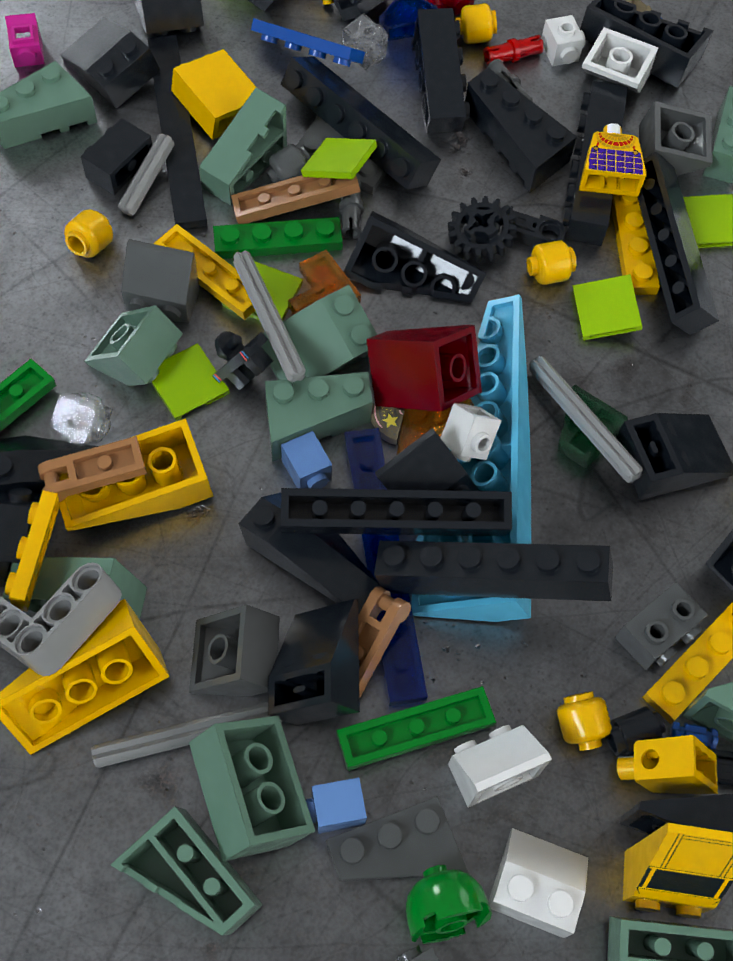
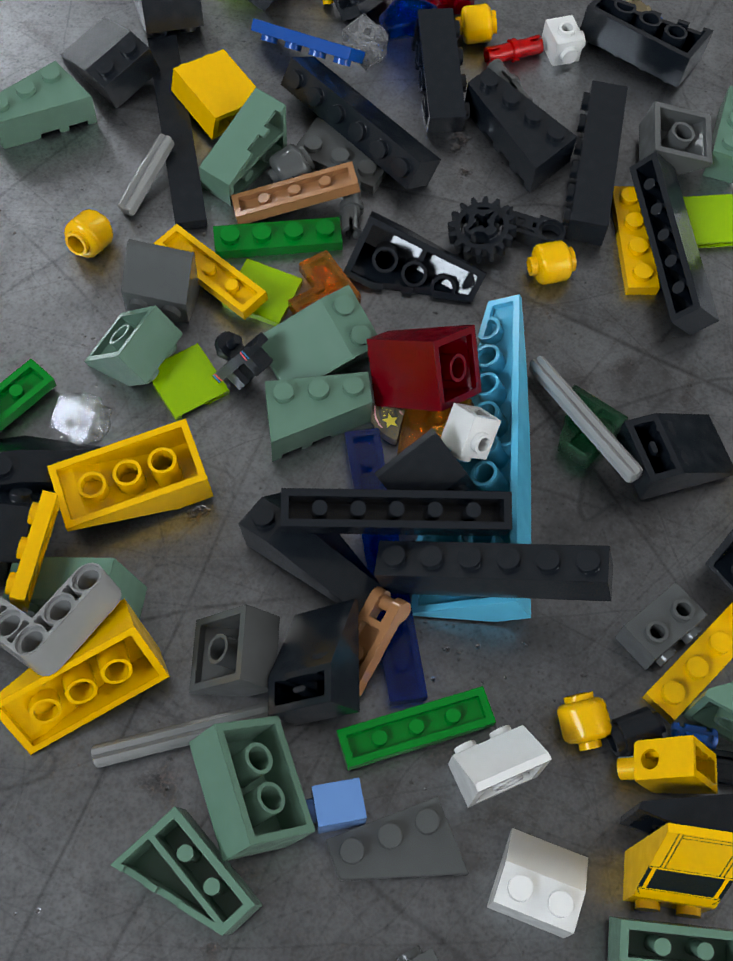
dark pink window [5,13,45,67] -> none
medium nougat plate [38,436,147,502] -> none
black brick [81,118,152,195] -> none
light grey axle [233,250,306,383] -> none
medium blue brick [281,431,332,489] -> none
lime piece [301,138,377,179] -> none
green cylinder [406,865,492,944] -> none
lime piece [572,274,642,341] -> none
torso [579,124,646,197] -> none
white slope [582,27,659,93] -> none

